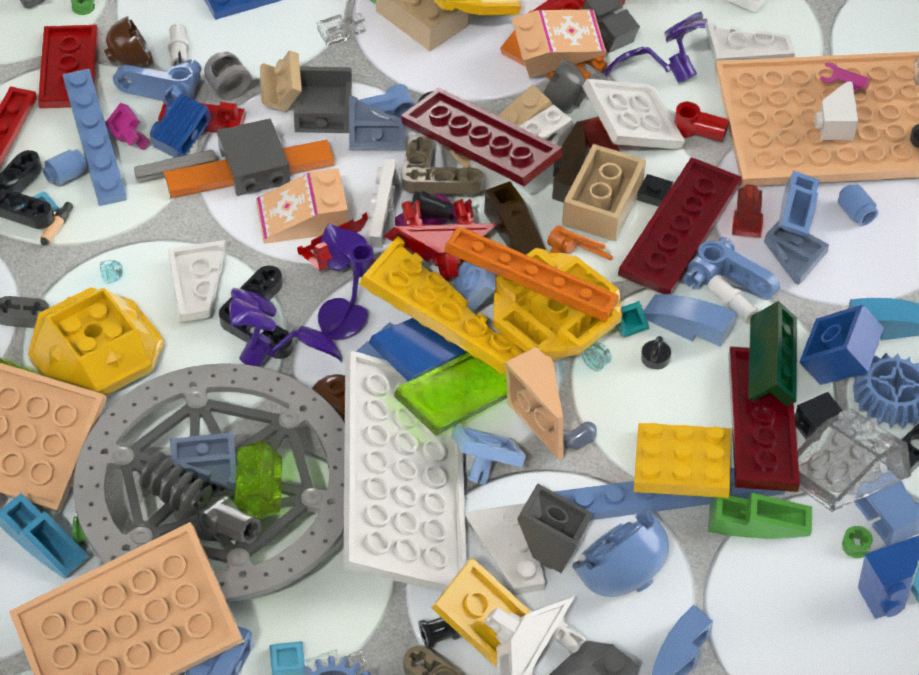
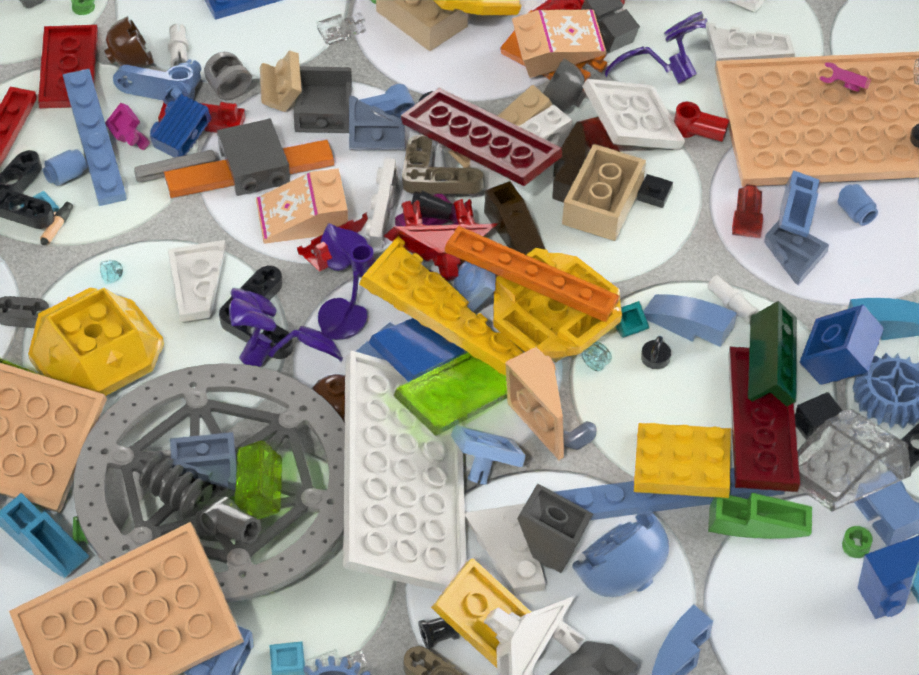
orange plant [547,225,613,260] -> none
dark red plate [618,157,742,295] -> none
medium blue piece [684,237,780,299] -> none
white slope [814,82,858,141] -> none

